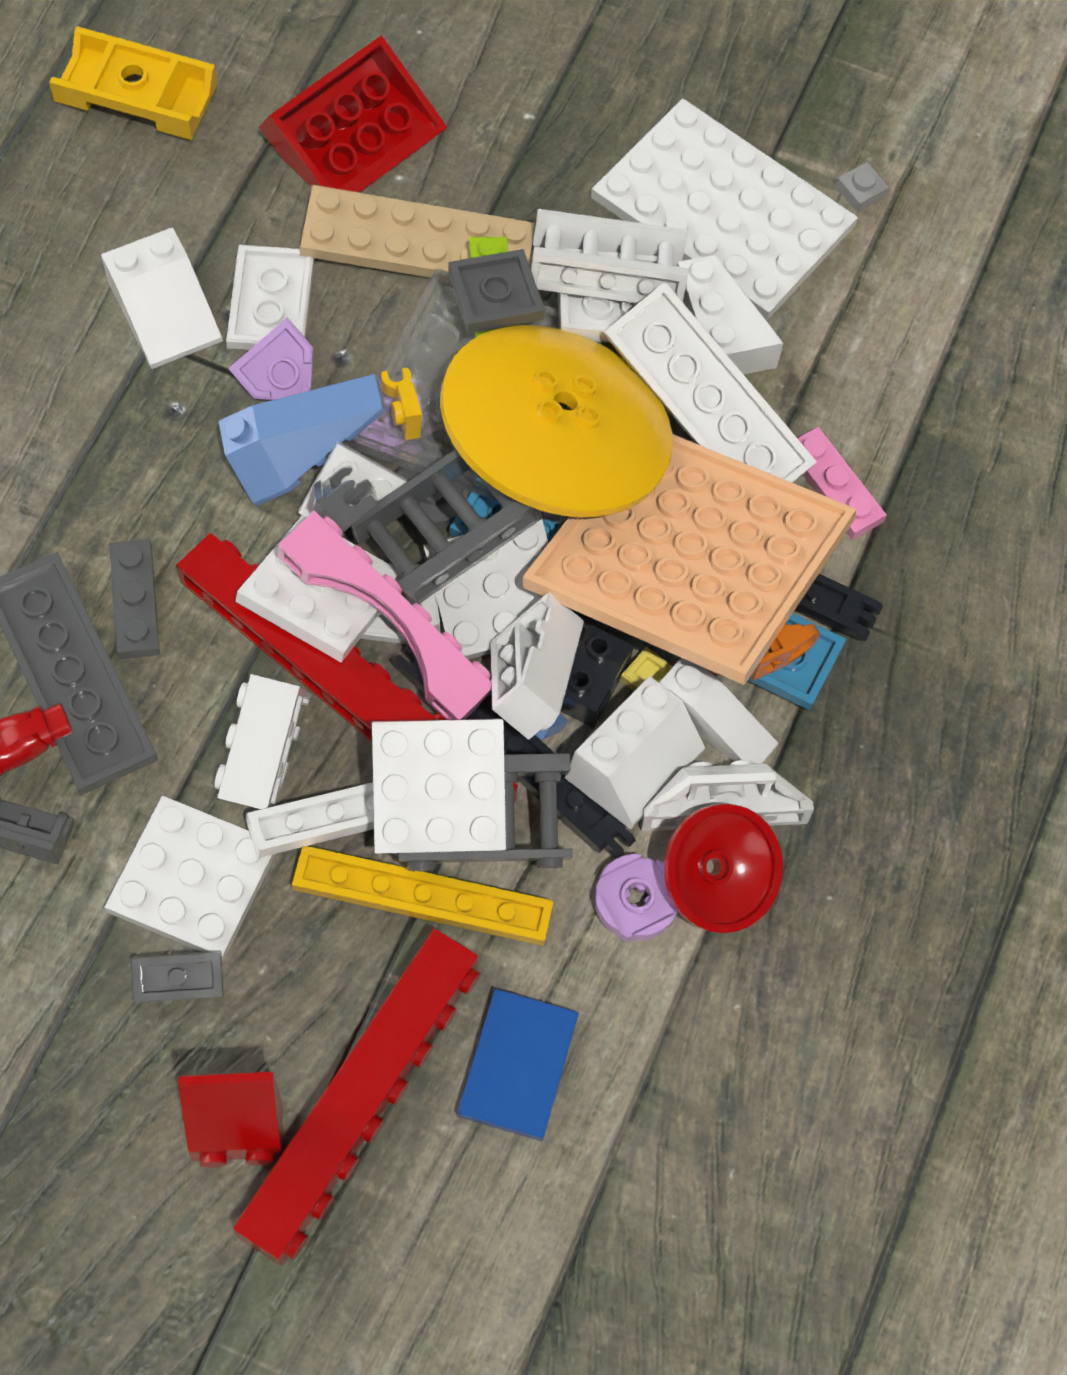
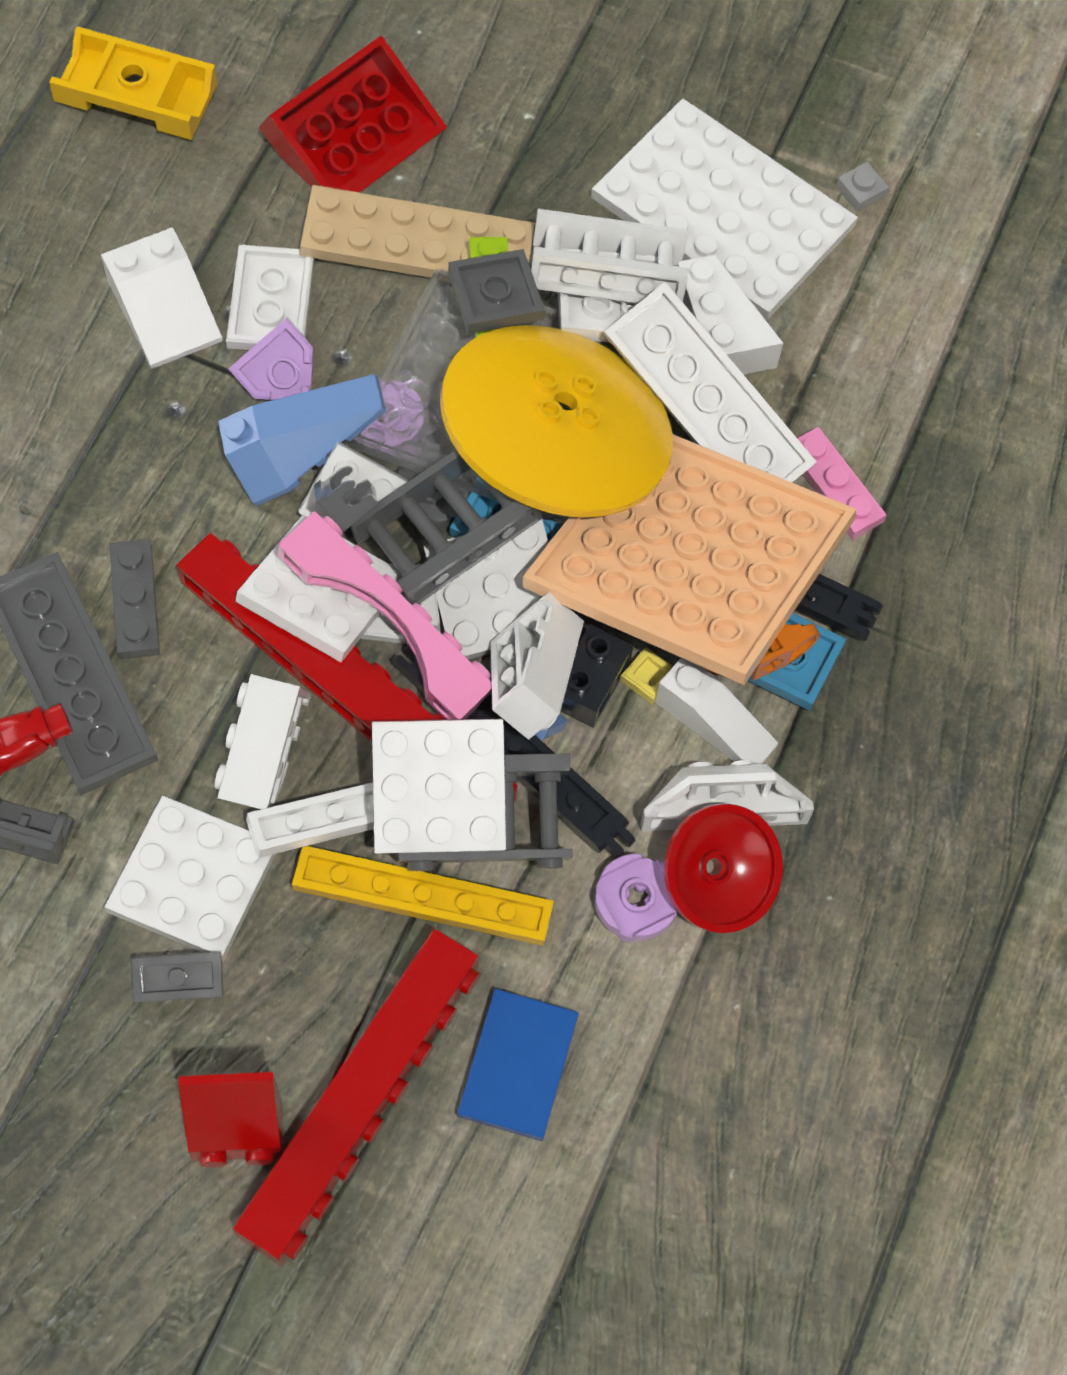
yellow plate [381,367,422,440] -> none
white slope [565,676,705,829] -> none

